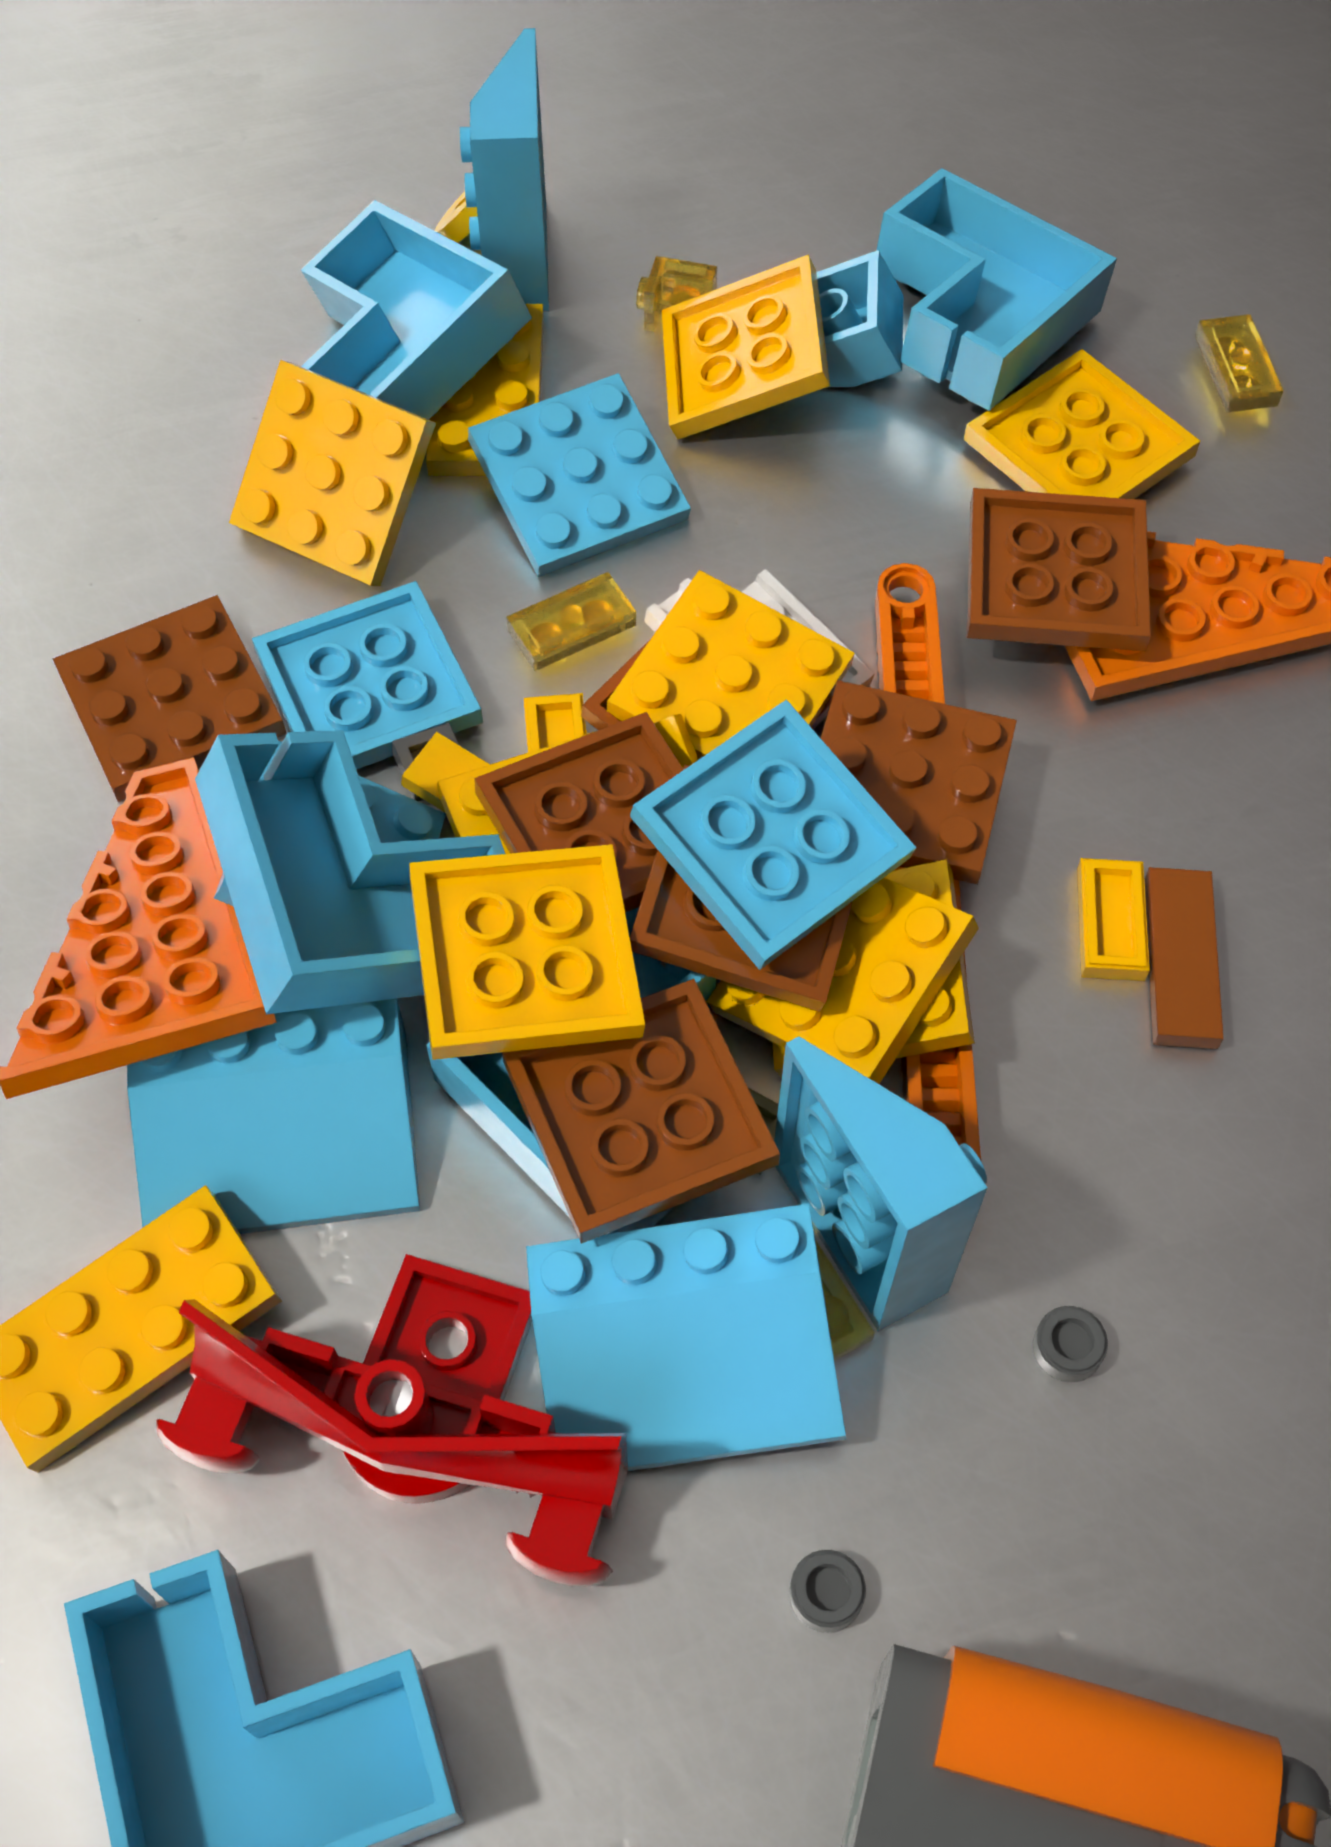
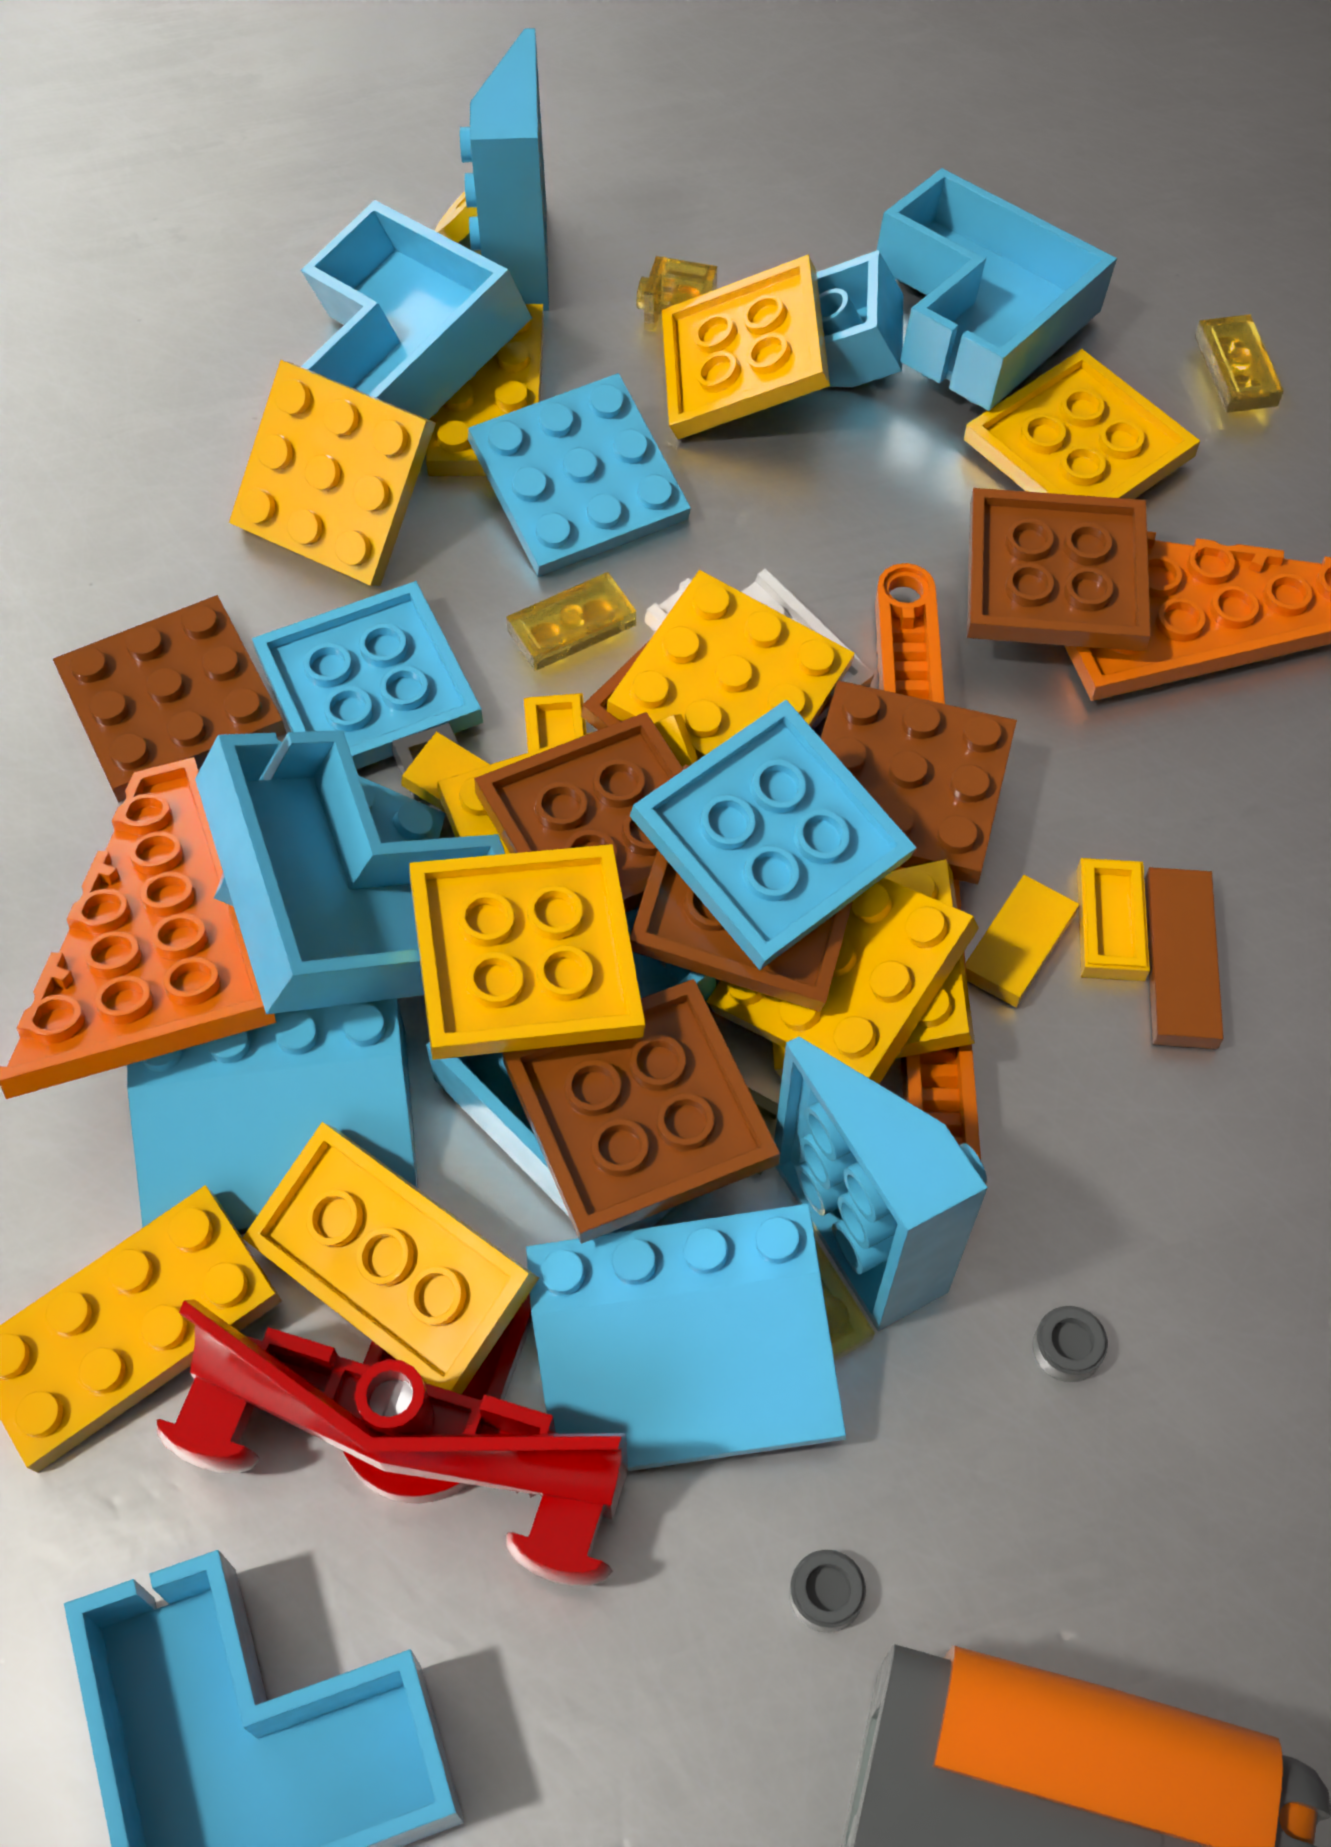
none -> yellow plate [243,1122,539,1394]
none -> yellow tile [966,875,1079,1008]

